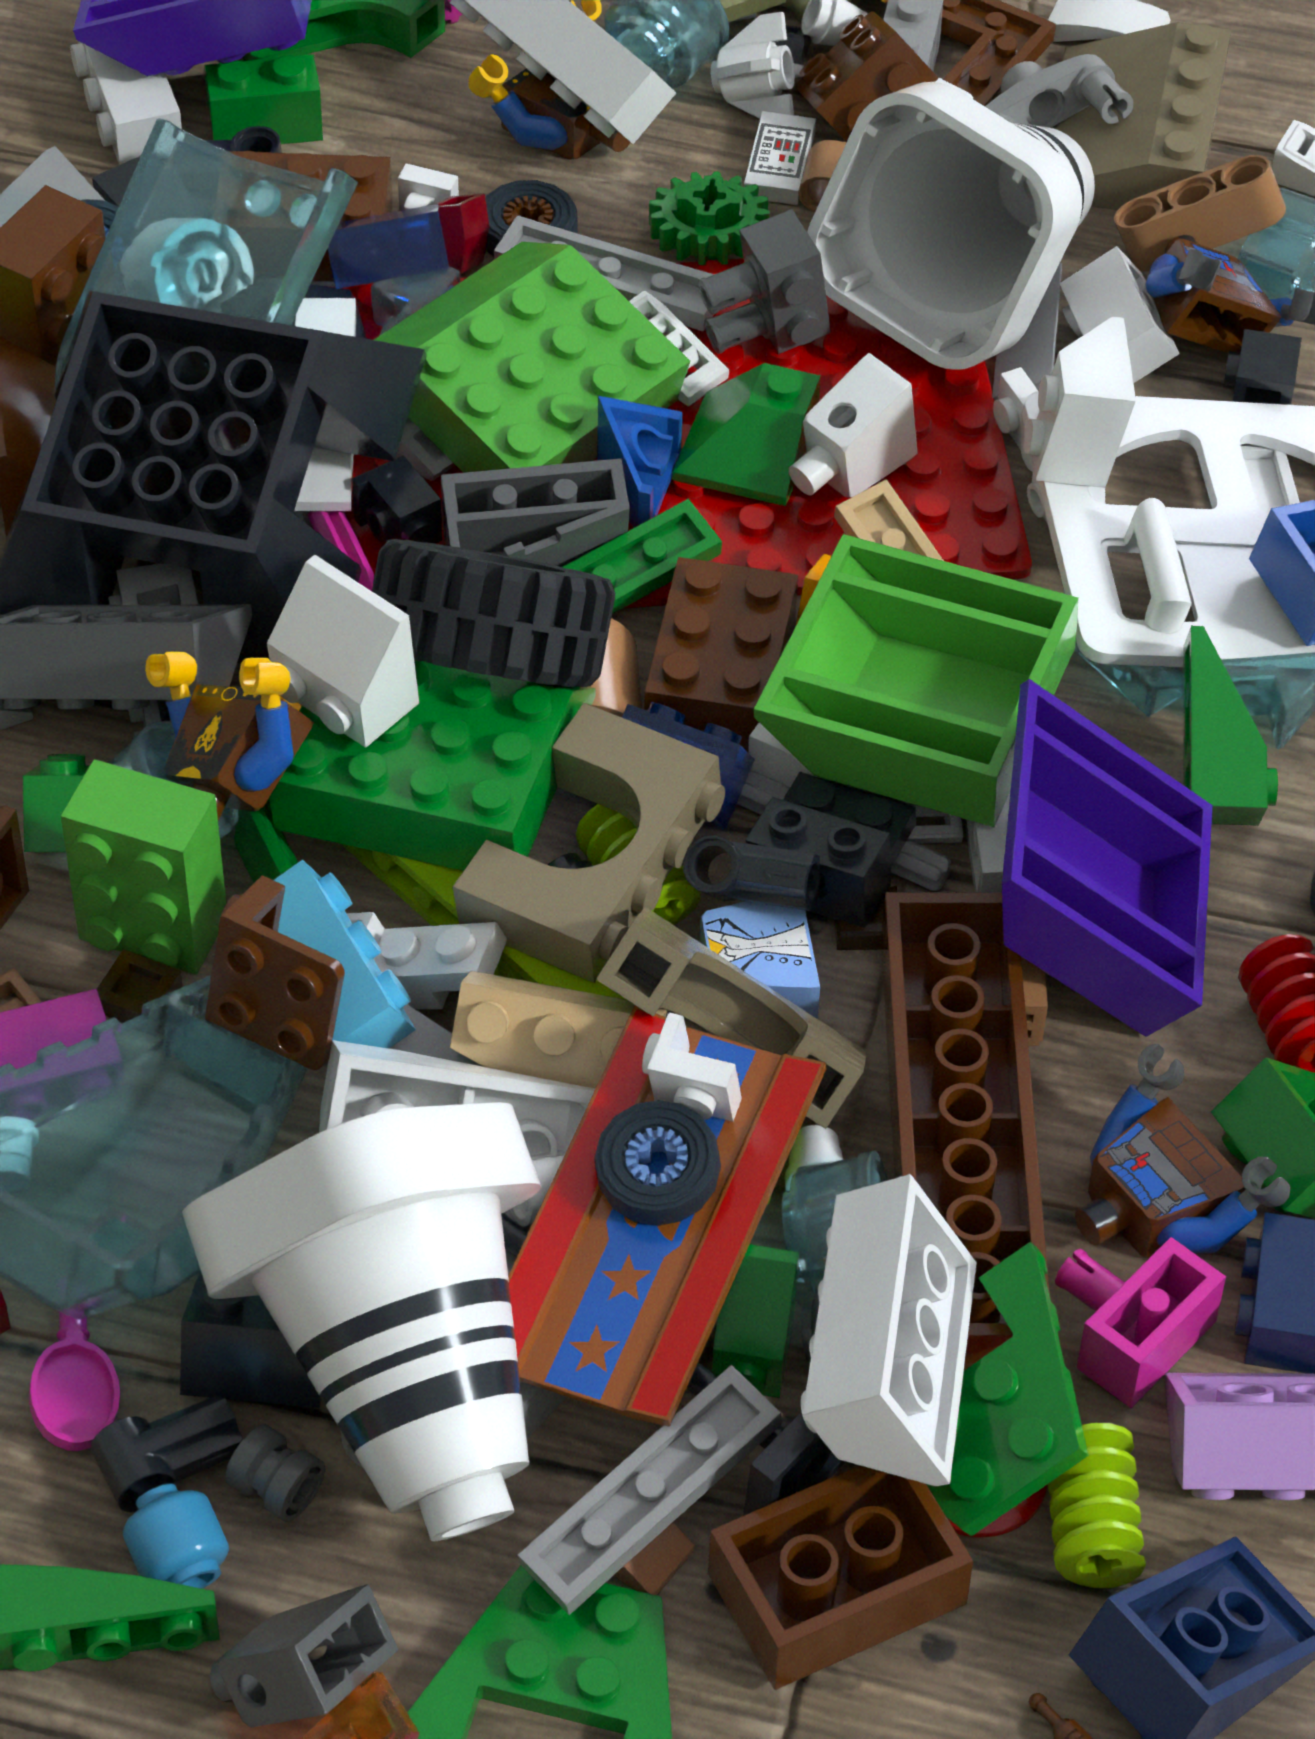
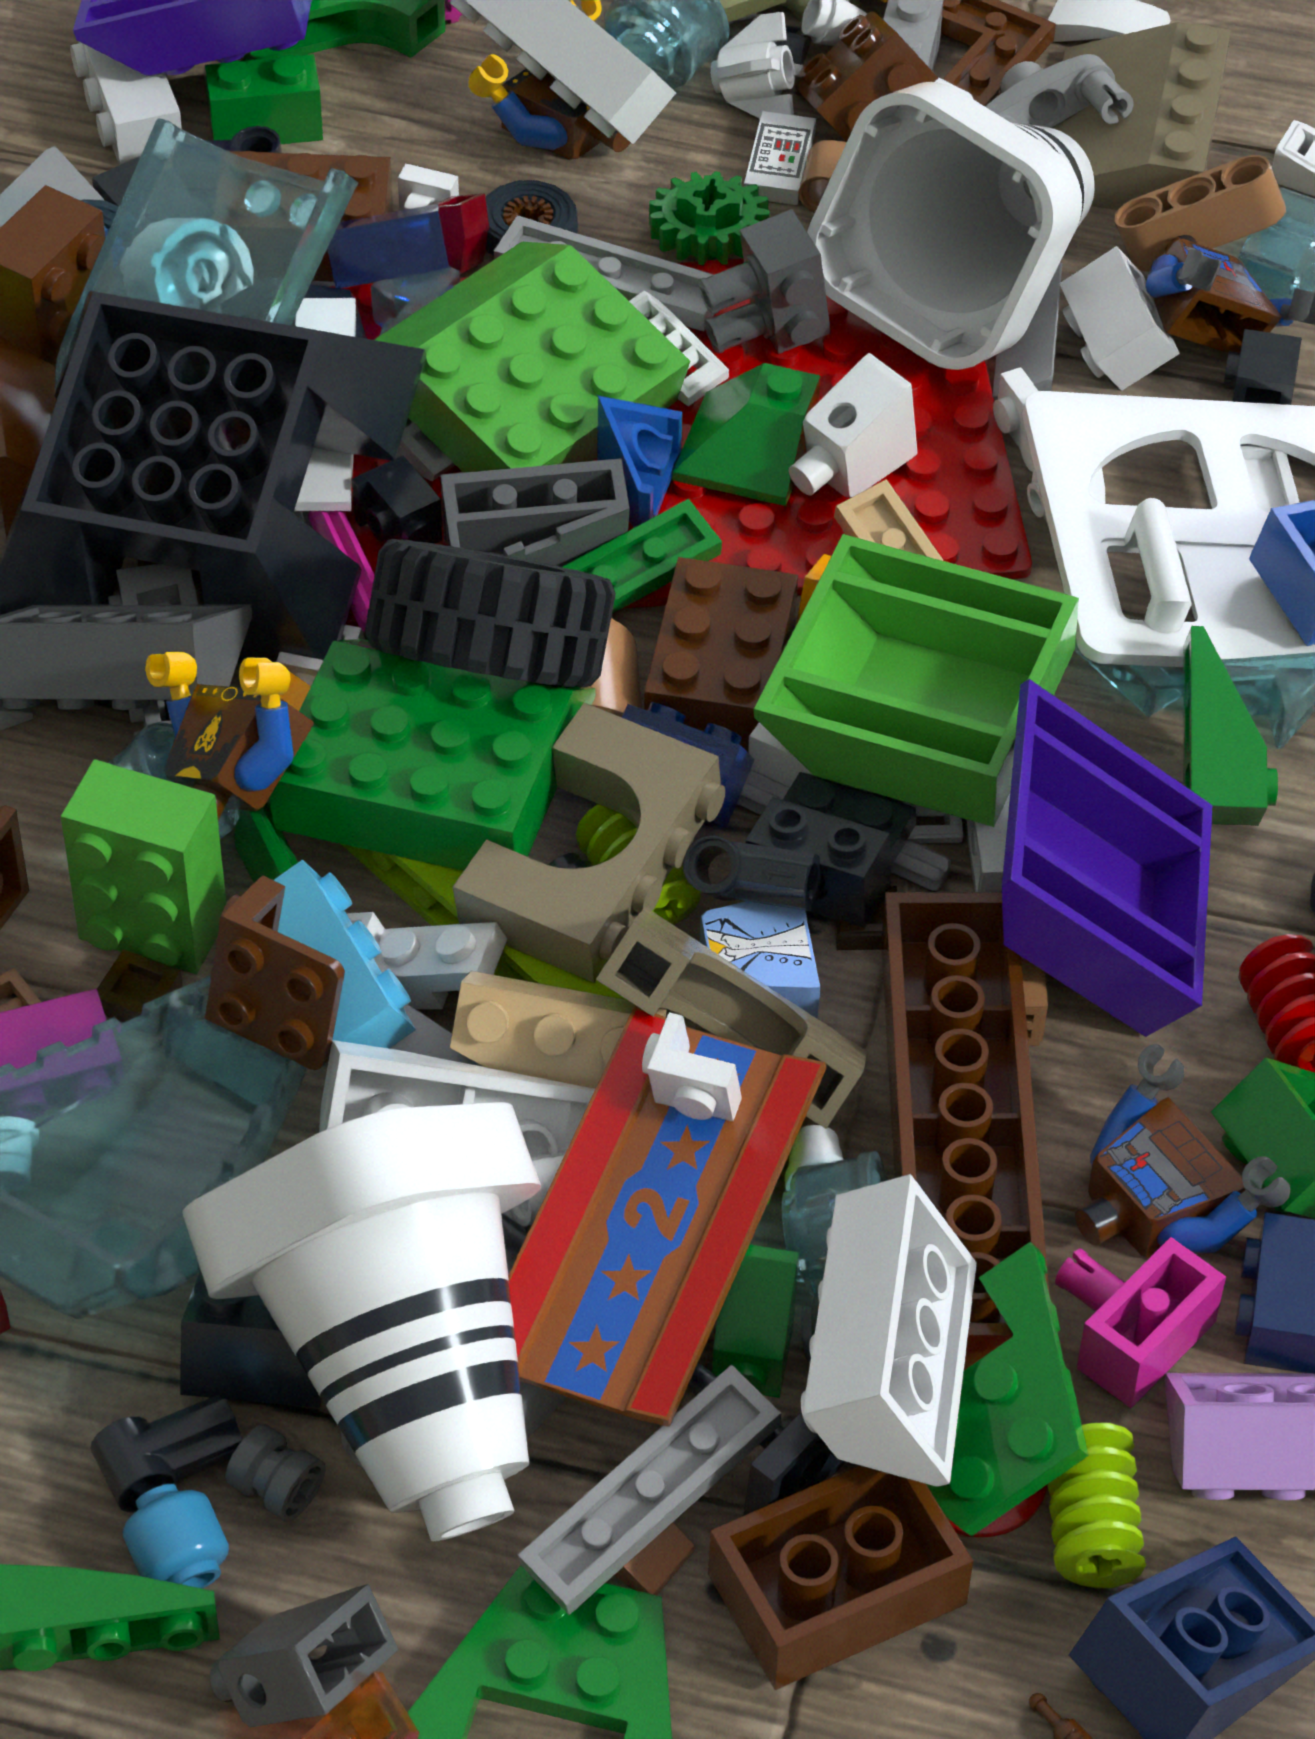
green slope [23,754,90,852] -> none
dark pink piece [29,1277,120,1451] -> none
white slope [267,555,419,748] -> none
black bush [594,1100,721,1226] -> none
white slope [1024,317,1136,488] -> none

